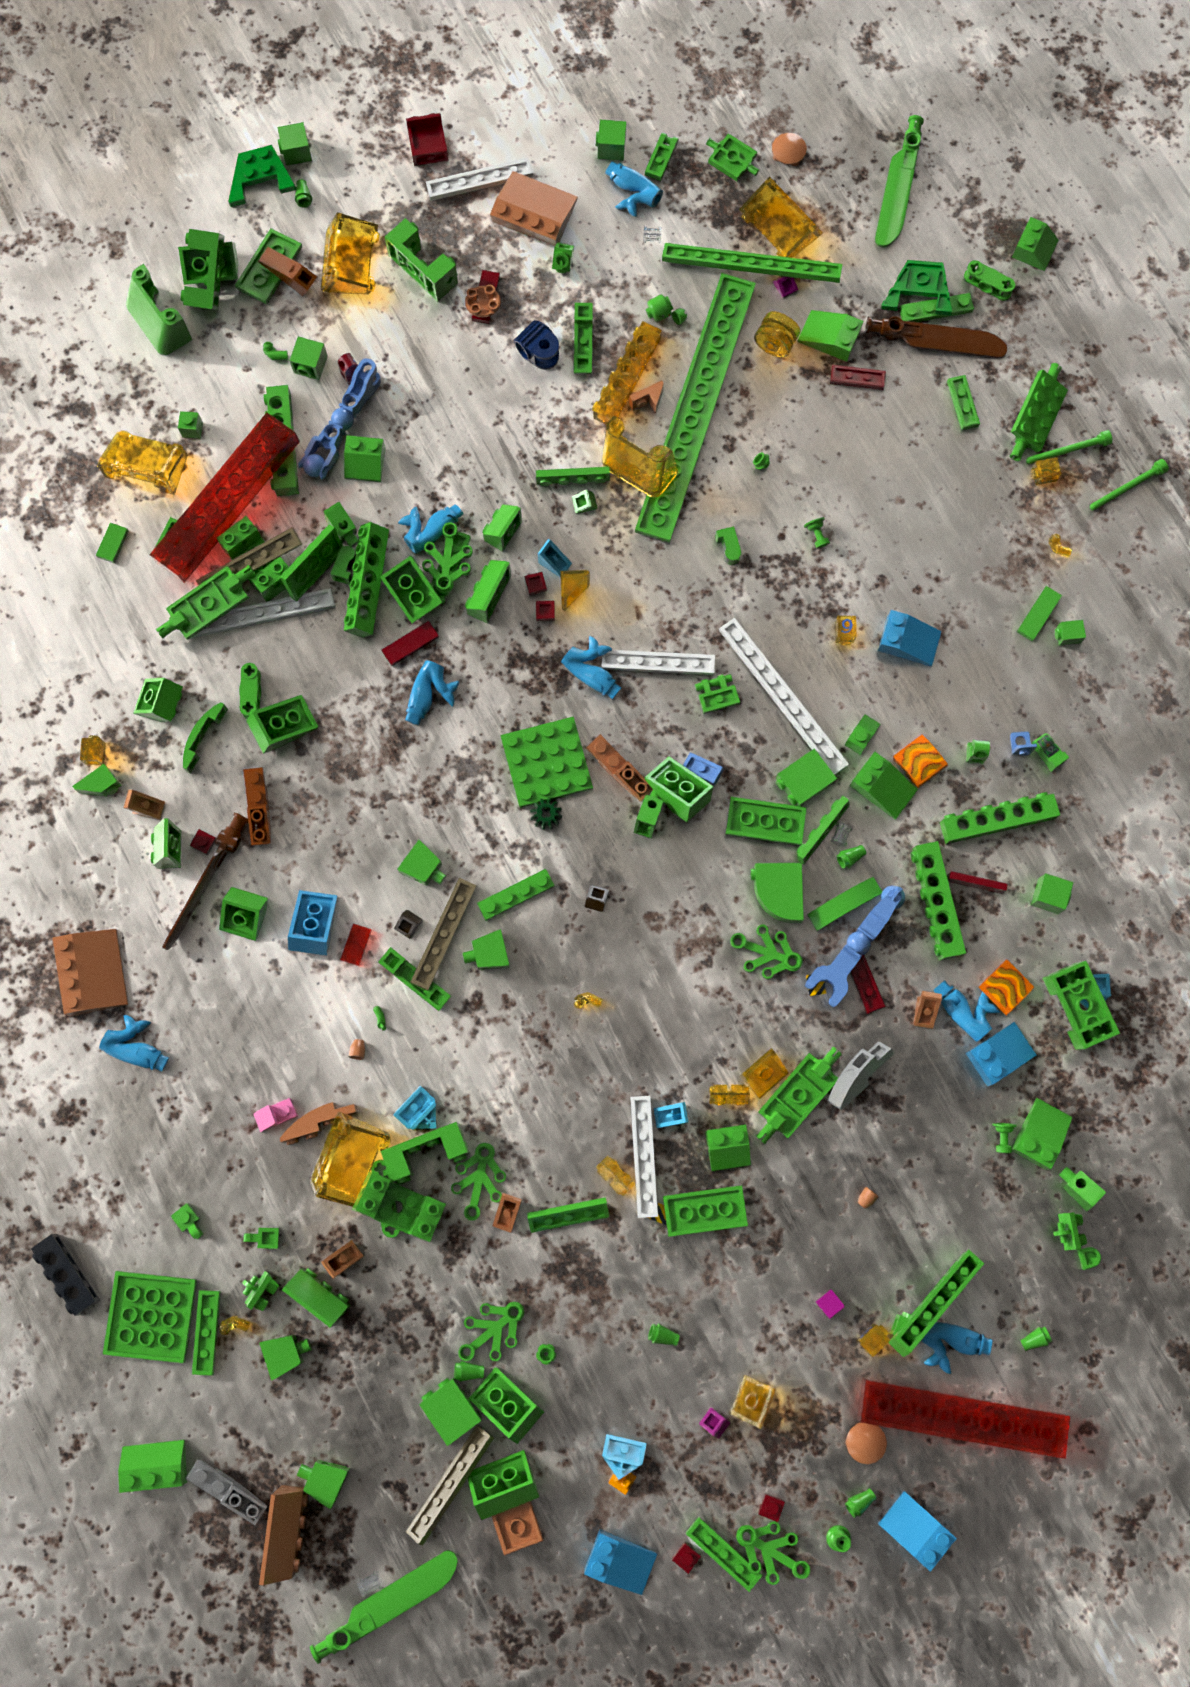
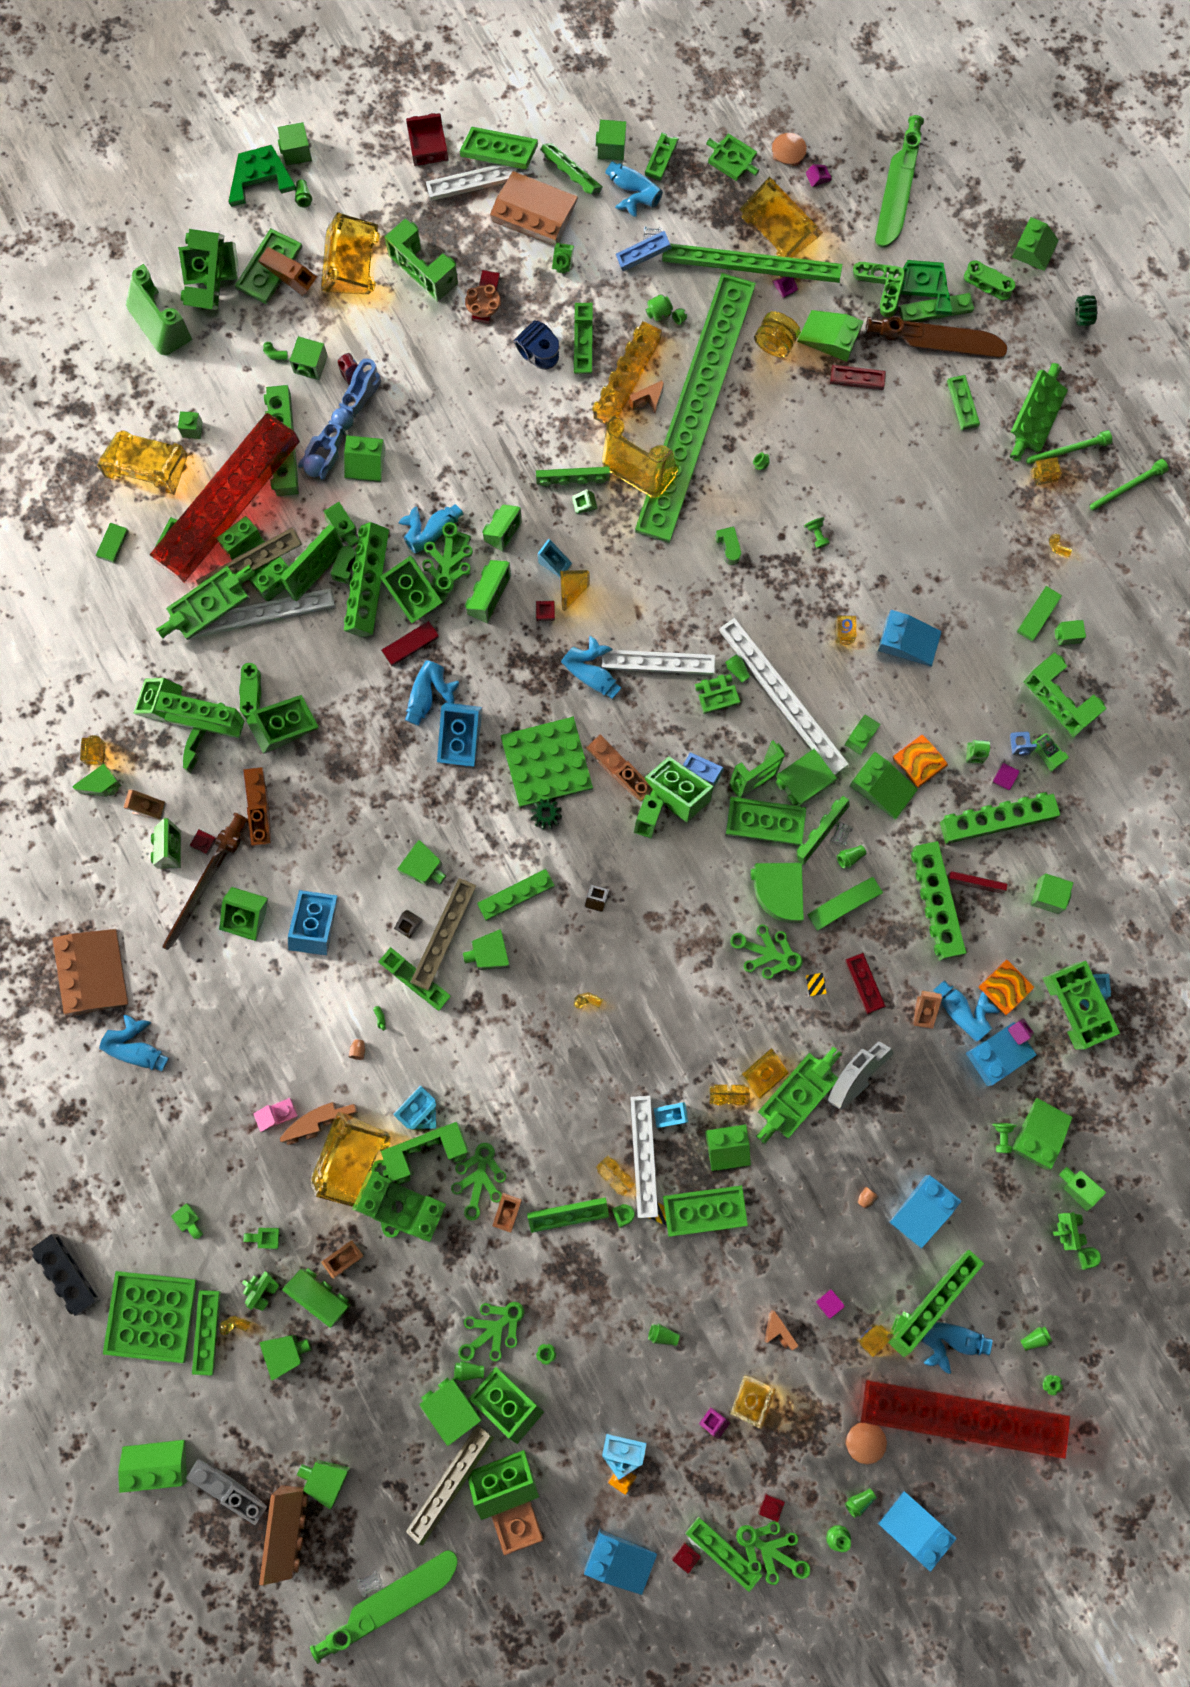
clear red tile [340,923,372,966] -> none
dark red plate [524,572,547,596] -> none
medium blue piece [805,885,905,1008] -> none
none -> bright green window [155,691,245,739]
none -> dark azure slope [437,703,483,767]
none -> bright green plate [460,127,538,170]
none -> bright green plate [540,143,603,194]
none -> bright green tile [612,1204,635,1228]
none -> medium blue plate [616,231,672,271]
none -> bright green cone [725,654,751,683]
none -> bright green window [729,740,785,798]
none -> nougat slope [765,1310,798,1351]
none -> magenta slope [806,164,832,187]
none -> bright green beam [853,262,905,317]
none -> dark azure slope [889,1175,962,1248]
none -> magenta slope [992,763,1020,790]
none -> magenta slope [1008,1018,1034,1045]
none -> bright green plate [1023,652,1107,737]
none -> bright green plate [1043,1375,1063,1396]
none -> dark green gear [1074,295,1098,326]

